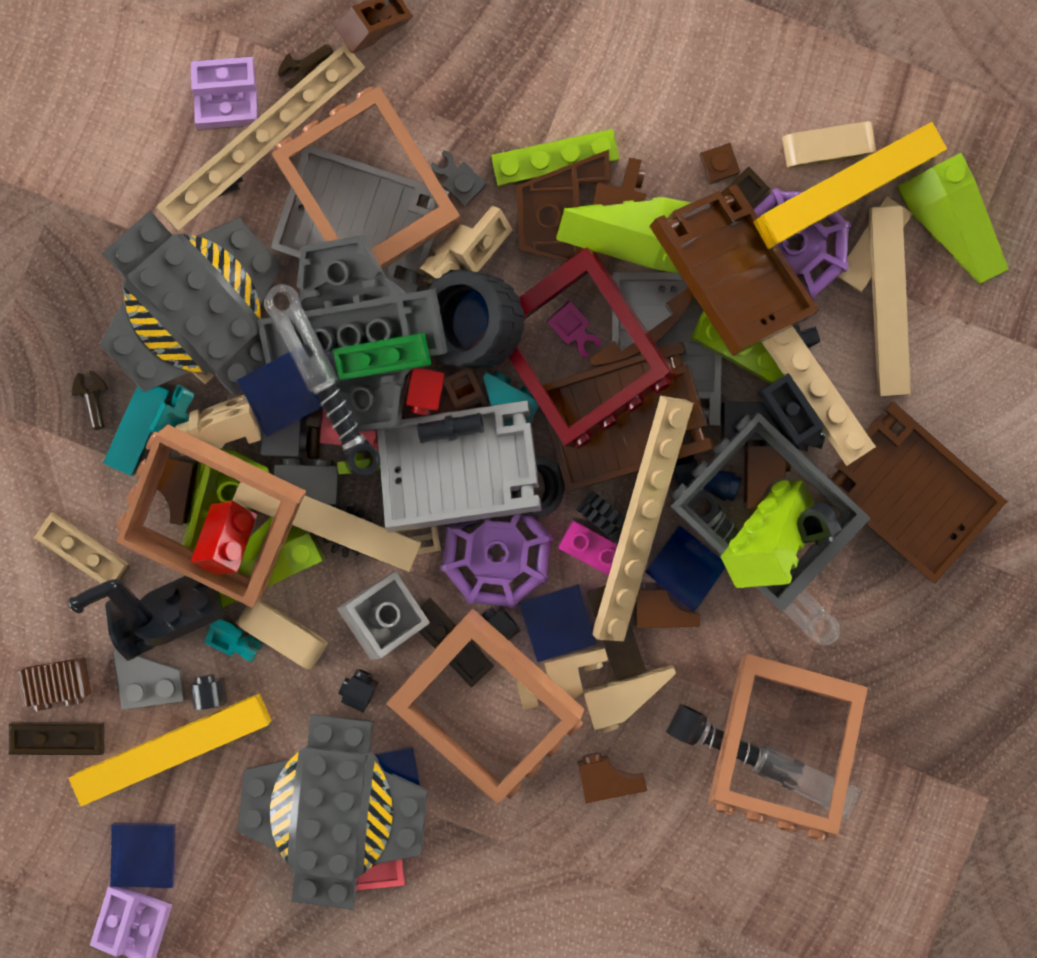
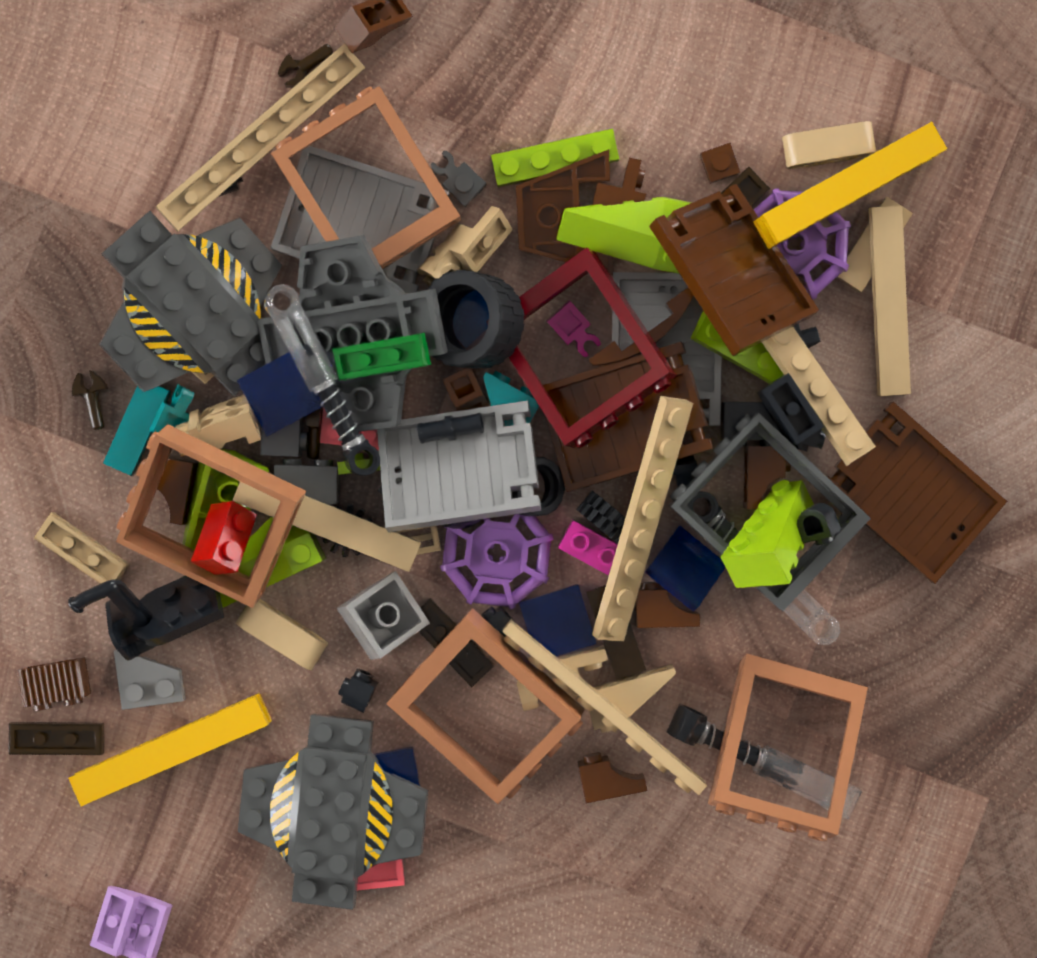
clear blue tile [110,822,176,888] -> none
black plate [190,674,228,710] -> none
lavender slope [191,57,259,130] -> none
teal plate [204,619,263,662] -> none
red brick [404,368,445,416] -> none
dark blue cone [703,470,742,502] -> none
lime wedge [897,153,1009,284] -> none
none -> tan plate [502,619,707,795]

